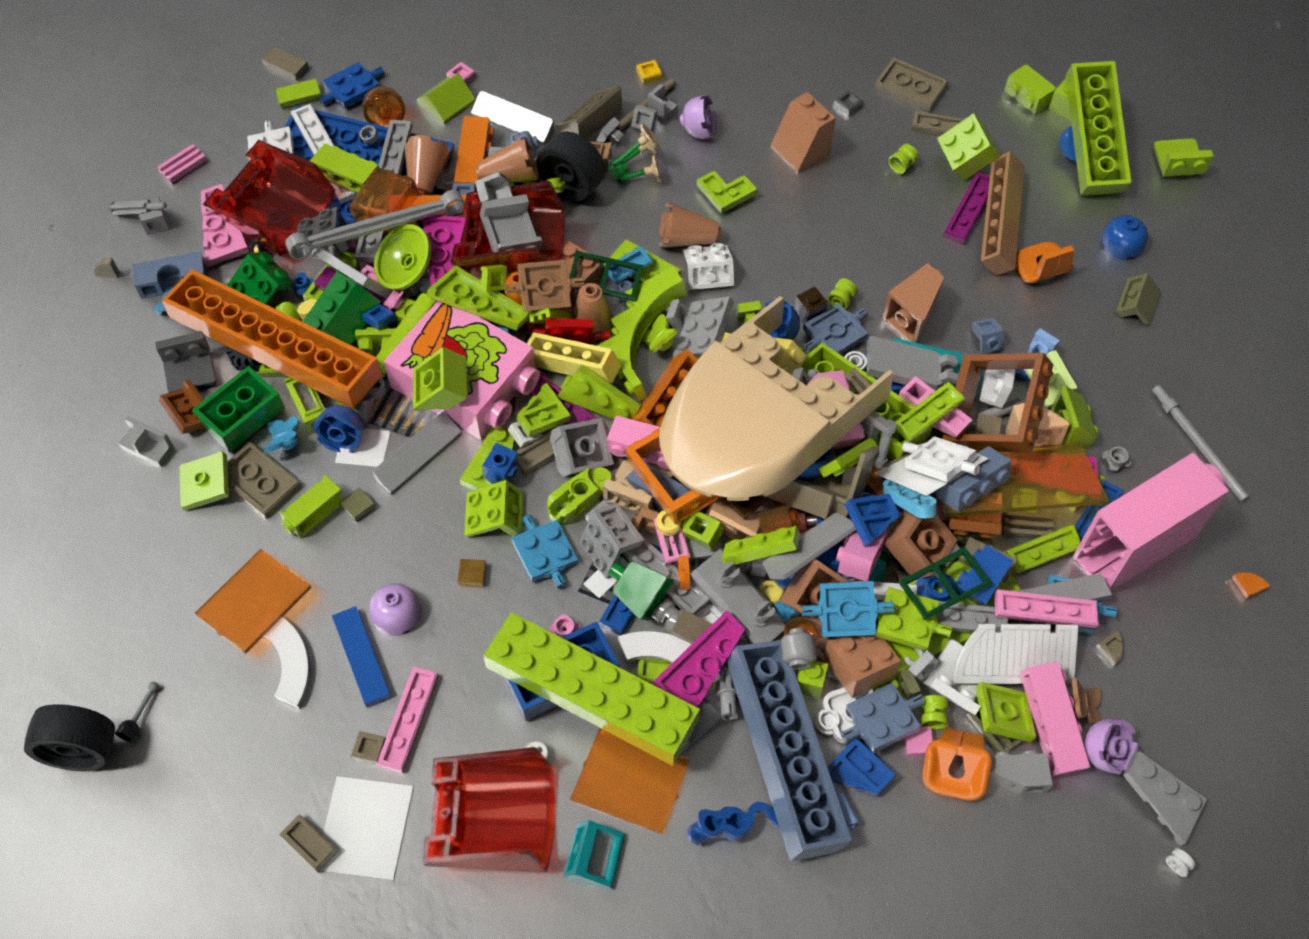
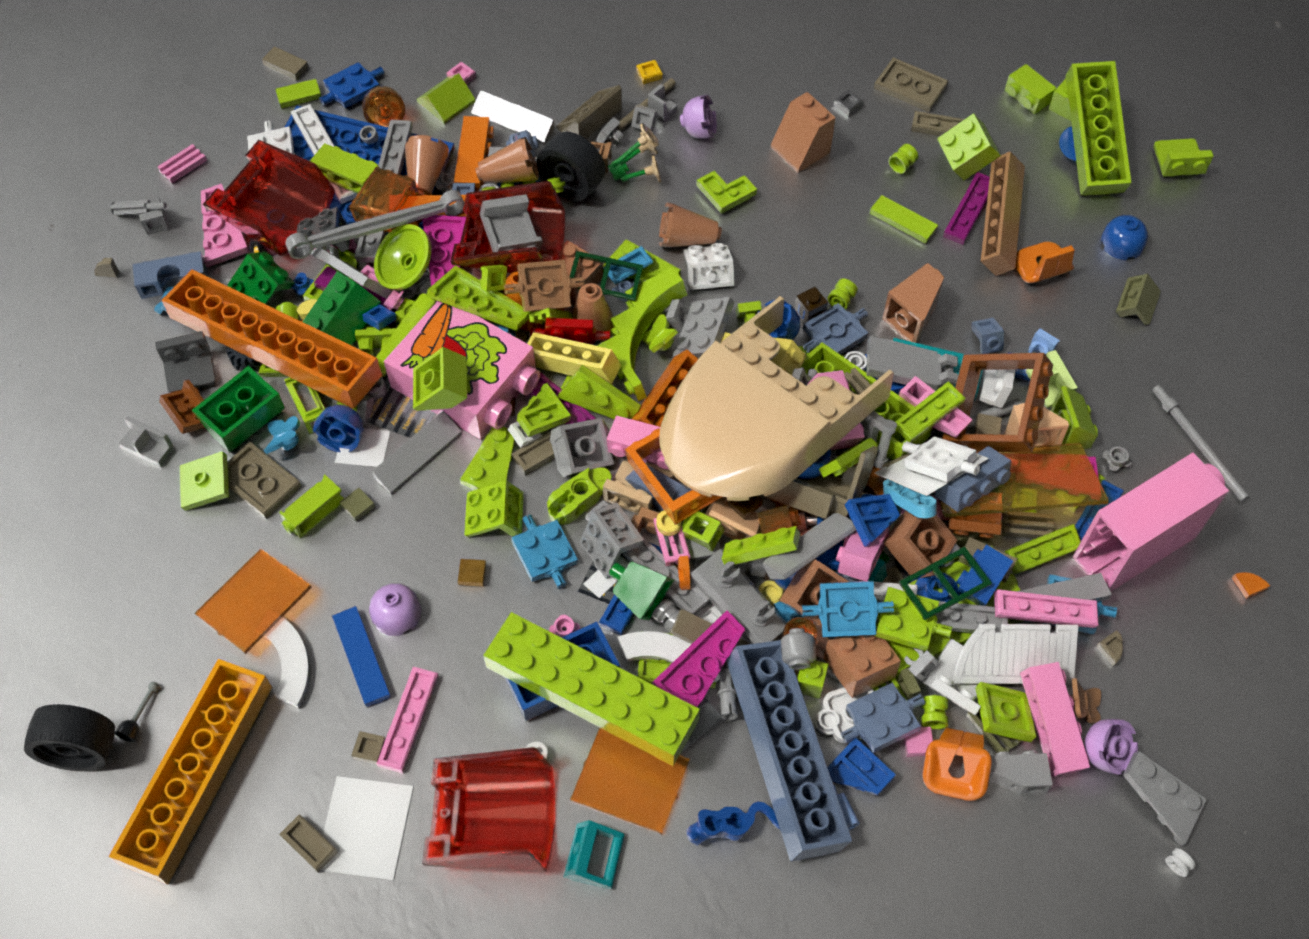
light grey panel [475,172,513,203] -> none
blue brick [482,443,518,484] -> none
none -> light orange brick [109,659,272,885]
none -> lime tile [869,195,938,244]

